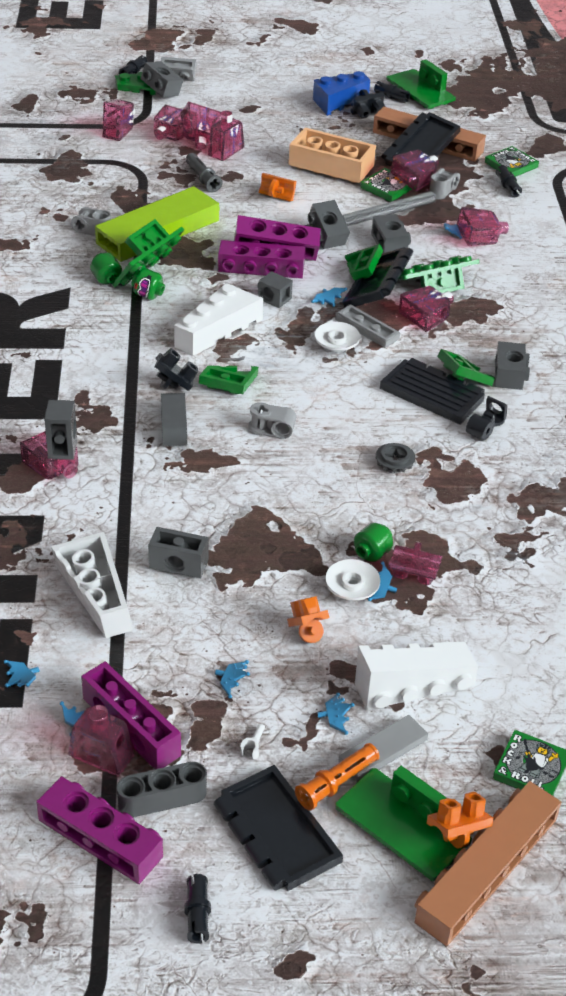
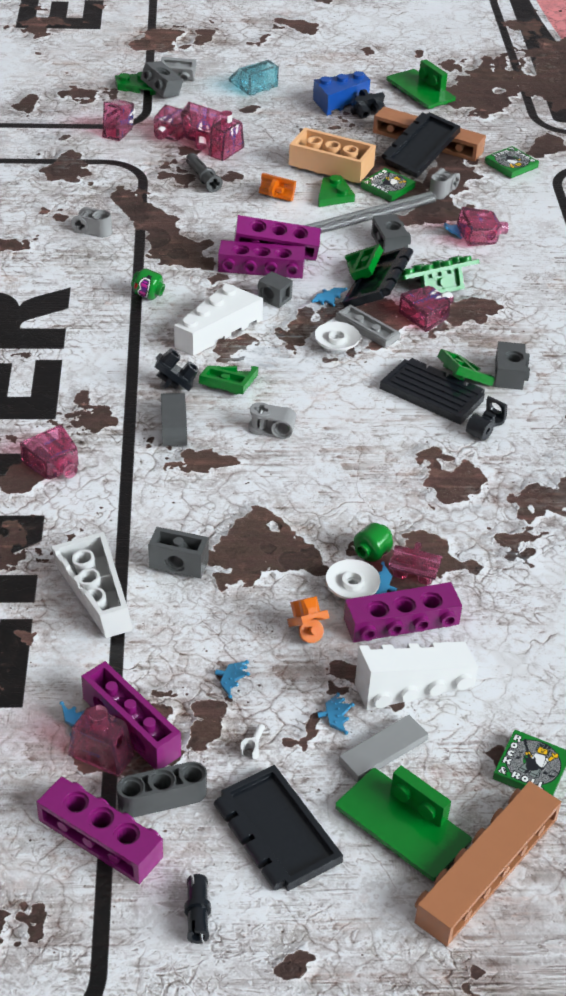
dark azure piece [4,660,40,687] -> none
dark grey brick [44,400,78,460] -> none
green head [90,253,122,285] -> none
lime brick [95,186,220,262] -> none
green bracket [112,219,184,288] -> none
black pin [118,55,148,75] -> none
orange pin [295,743,380,811] -> none
dark grey brick [308,200,350,249] -> none
black pin [374,81,410,103] -> none
dark grey gear [375,443,415,473] -> none
clear pink torso [390,150,439,191] -> none
orange hips [427,792,493,848] -> none
black pin [496,165,522,197] -> none
none -> clear light blue slope [229,60,279,95]
none -> green wing [318,175,355,207]
none -> magenta brick [344,582,462,643]

